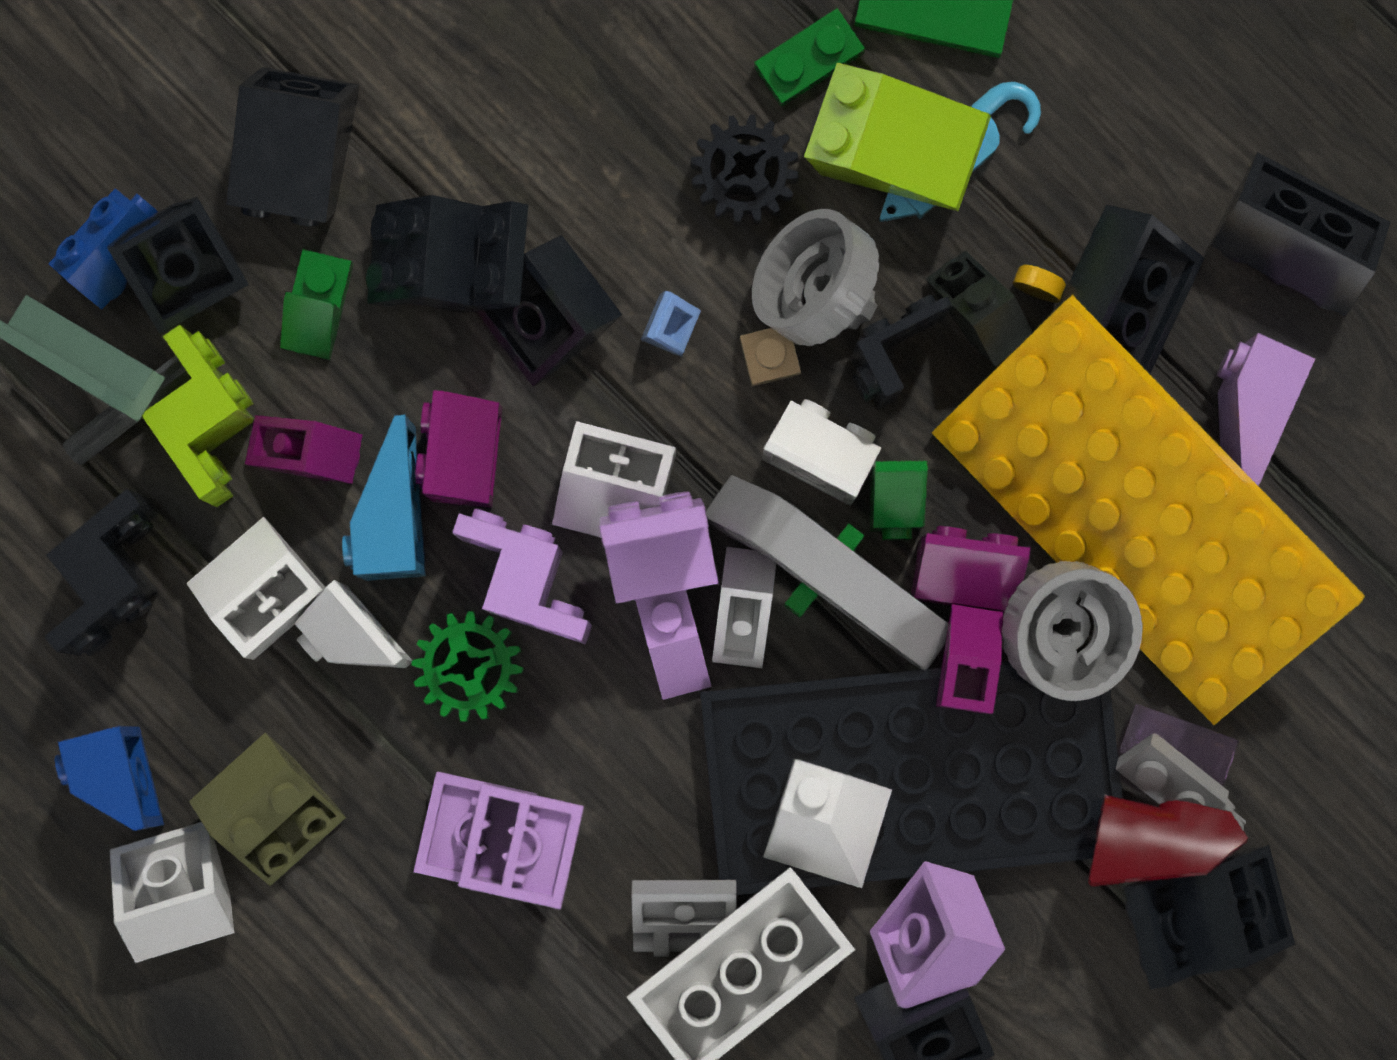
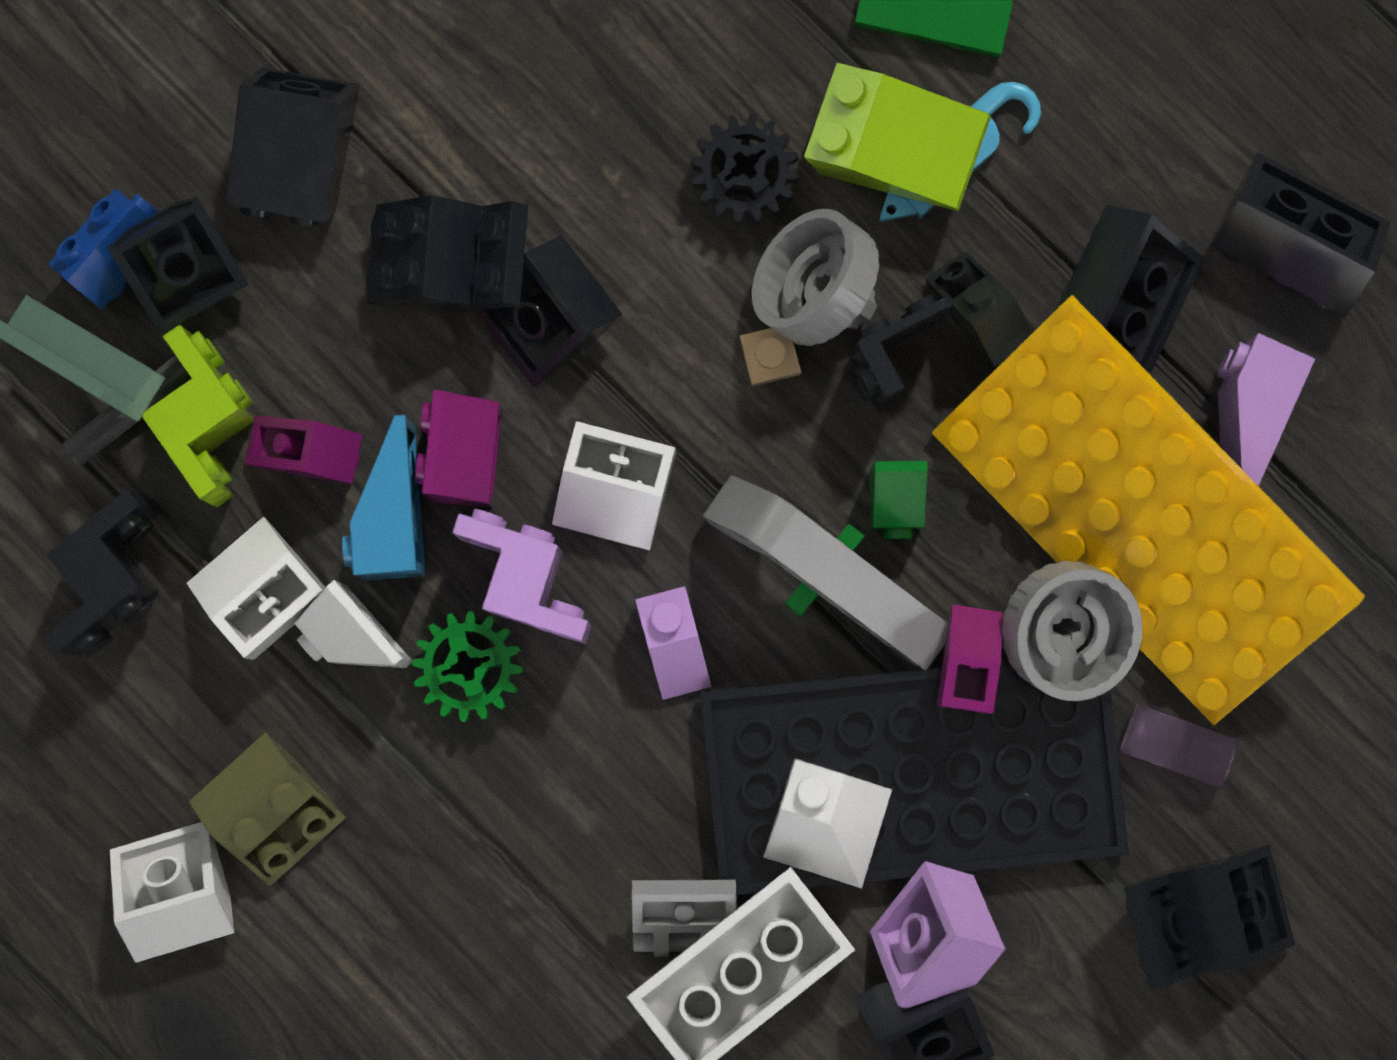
blue slope [55,726,164,831] -> none
green slope [280,250,354,360] -> none
lavender bracket [414,771,584,909] -> none
lavender bracket [600,491,718,603] -> none
light blue slope [641,291,701,356] -> none
white slope [712,547,776,668] -> none
green plate [754,8,865,107] -> none
white slope [762,399,881,506] -> none
magenta slope [911,526,1030,614] -> none
yellow tile [1012,265,1066,303] -> none
dark red panel [1088,795,1248,887] -> none
light grey hinge [1116,733,1246,831] -> none

